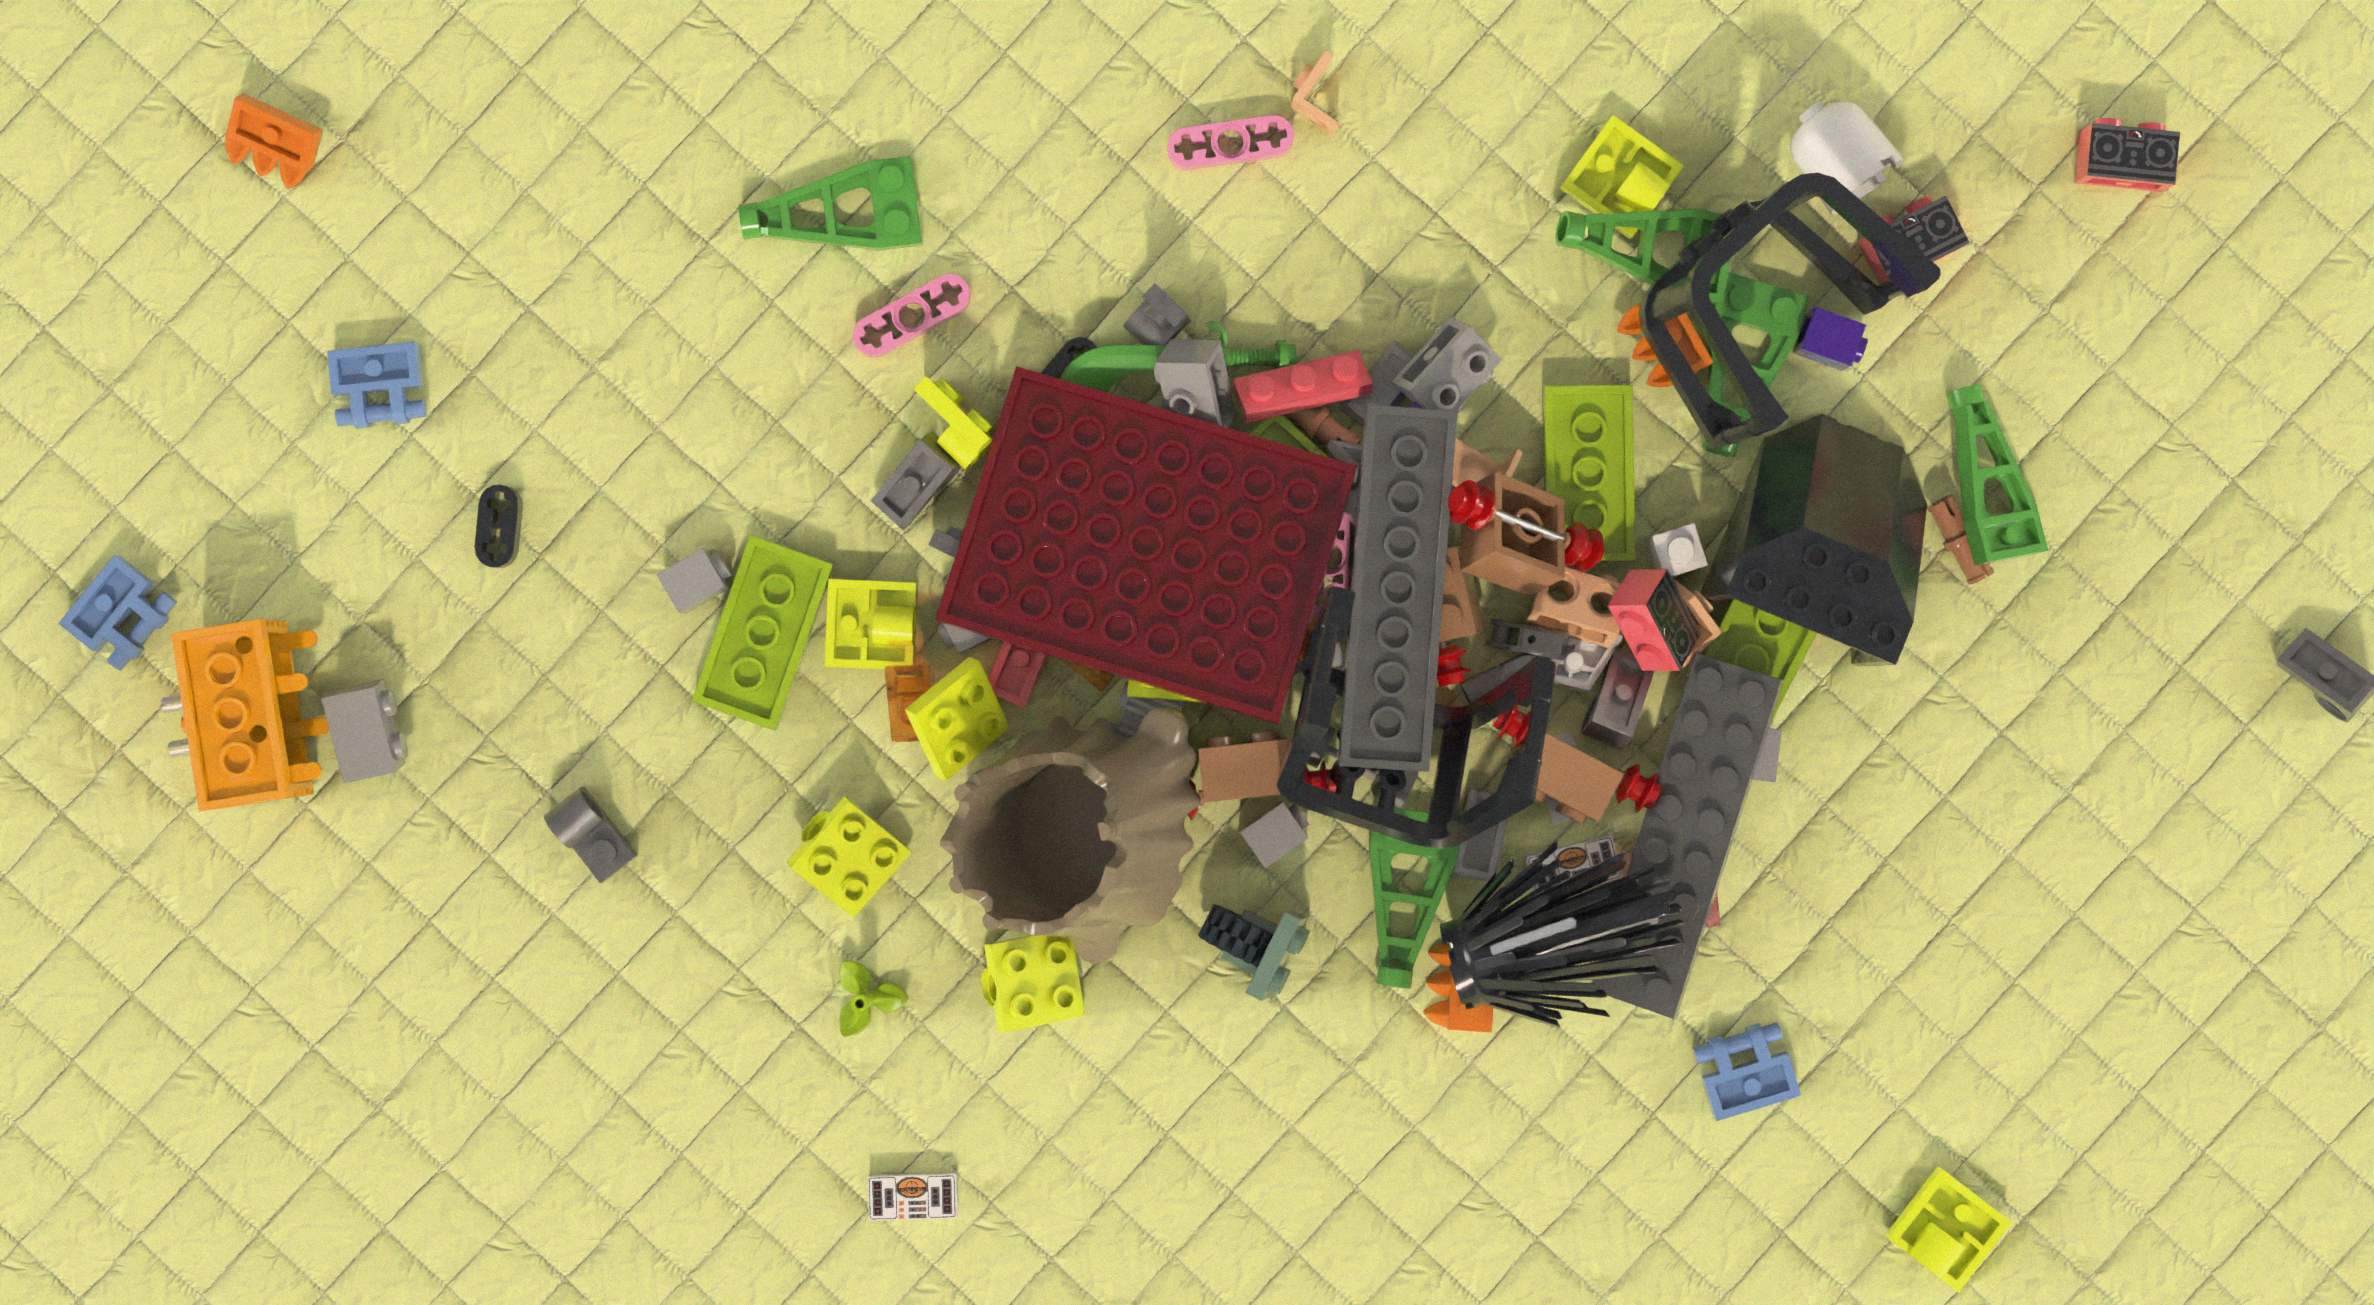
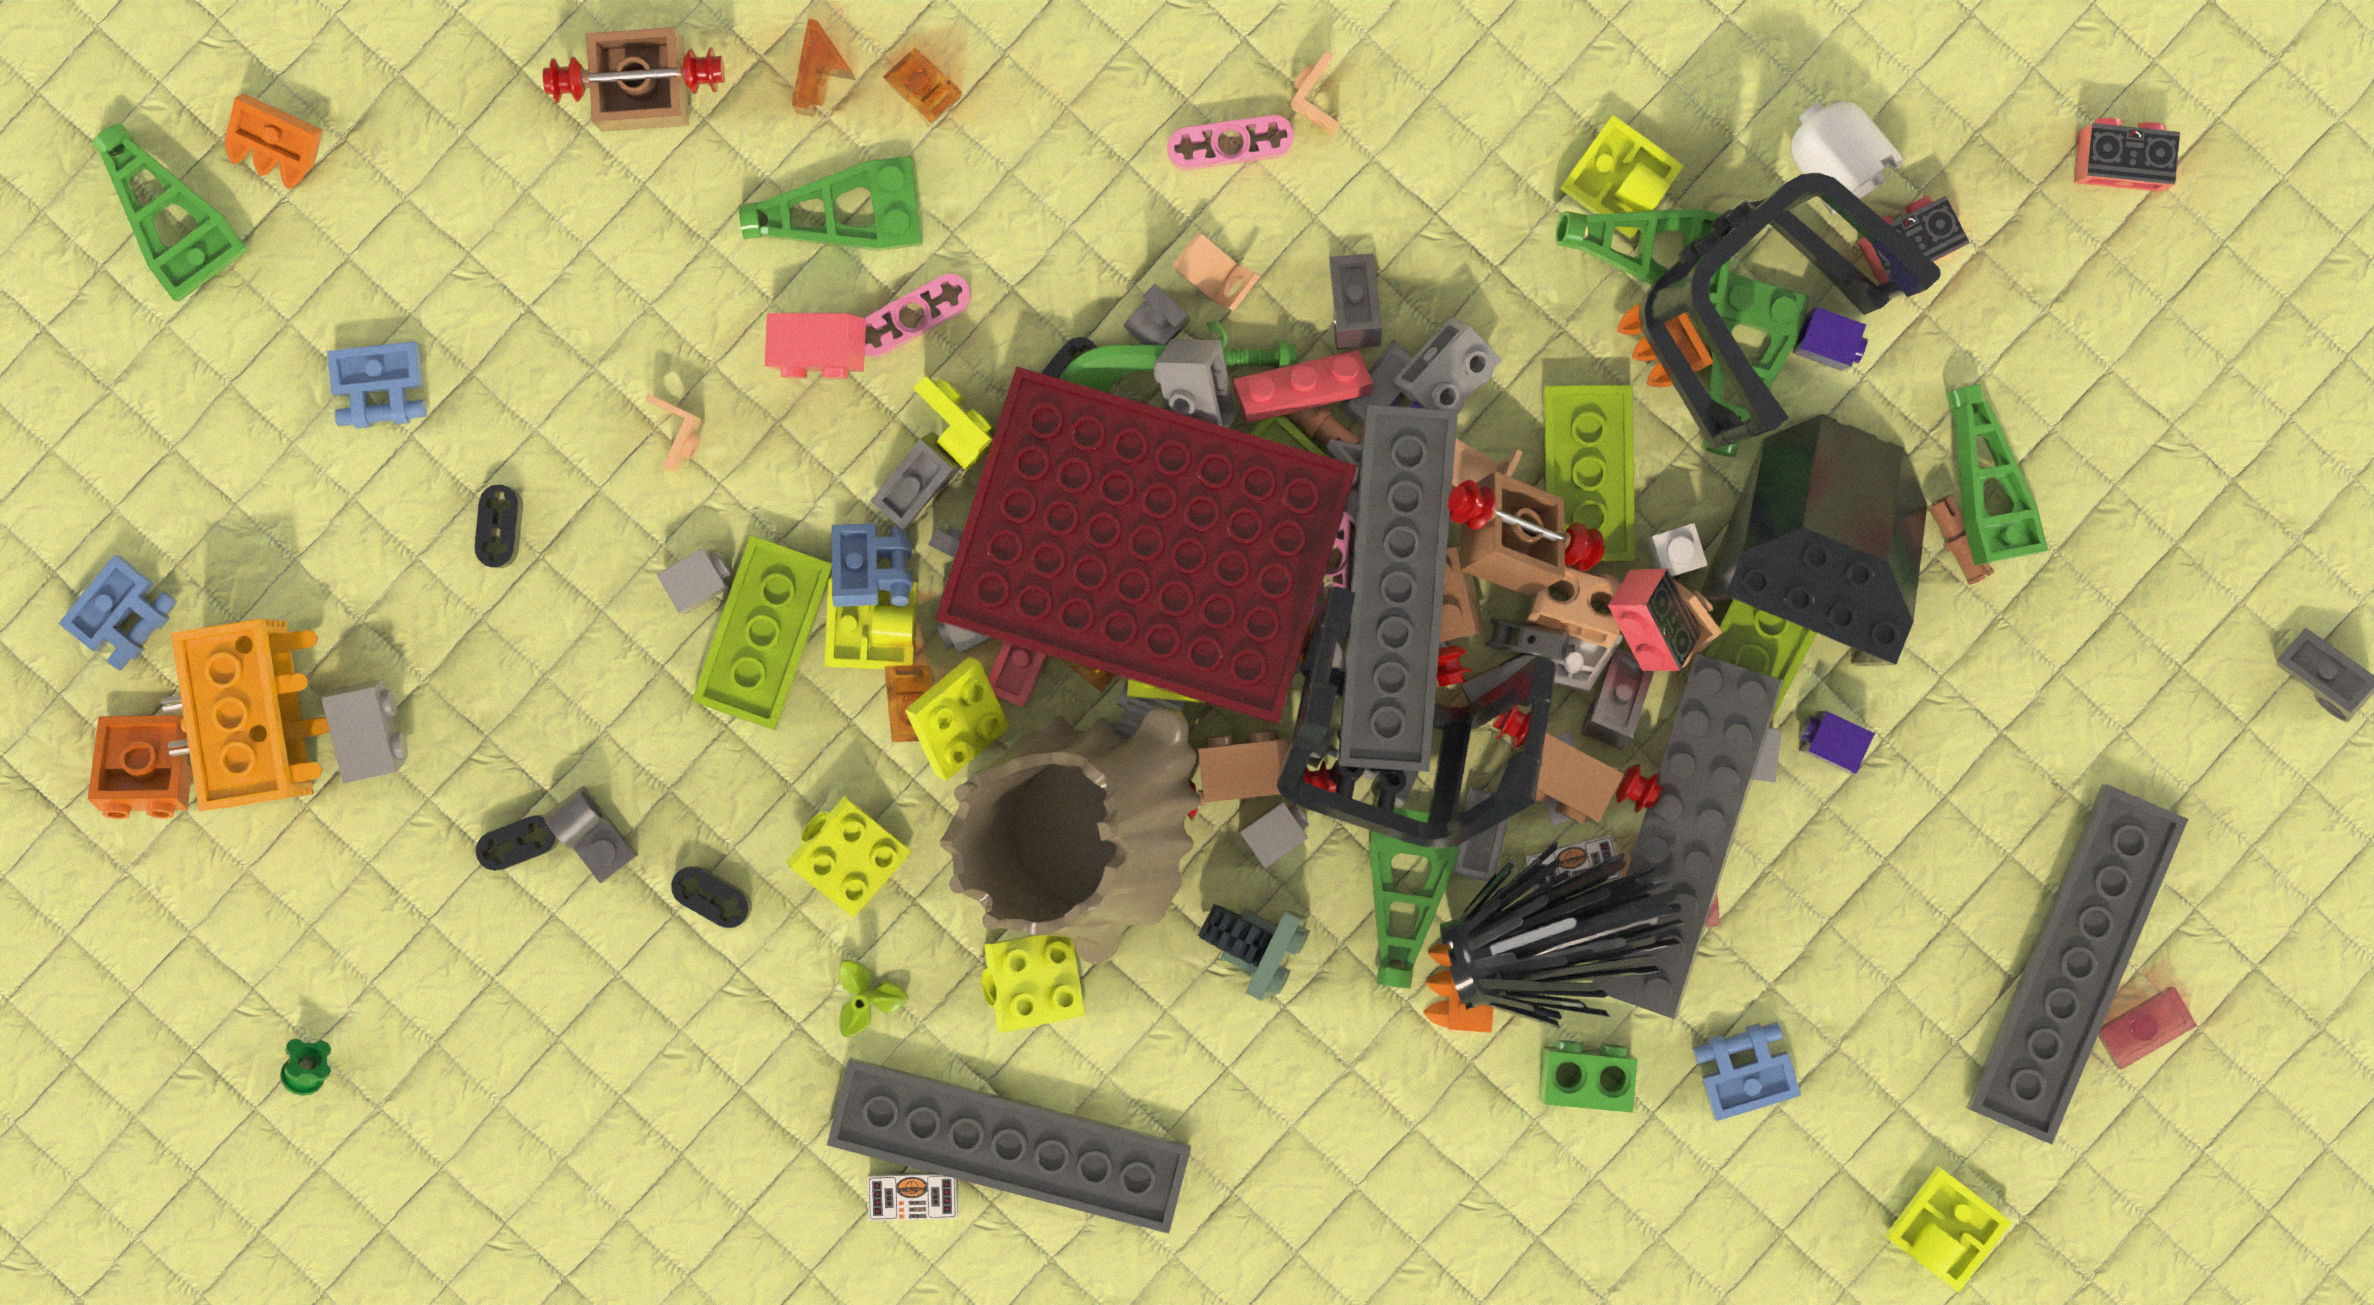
none -> orange plate [88,715,192,819]
none -> bright green plate [92,123,249,302]
none -> green brick [280,1039,331,1096]
none -> black beam [475,815,559,871]
none -> medium nougat brick [542,27,725,132]
none -> light nougat bracket [645,394,703,473]
none -> black beam [671,866,752,928]
none -> coral brick [765,313,866,379]
none -> clear orange slope [792,19,856,117]
none -> dark grey plate [827,1058,1191,1234]
none -> medium blue plate [832,523,913,607]
none -> clear orange slope [883,47,962,128]
none -> light nougat bracket [1172,233,1260,311]
none -> flat silver plate [1329,254,1382,350]
none -> bright green brick [1539,1040,1638,1113]
none -> dark purple brick [1799,711,1875,774]
none -> dark grey plate [1966,784,2188,1145]
none -> clear pink plate [2098,986,2197,1070]

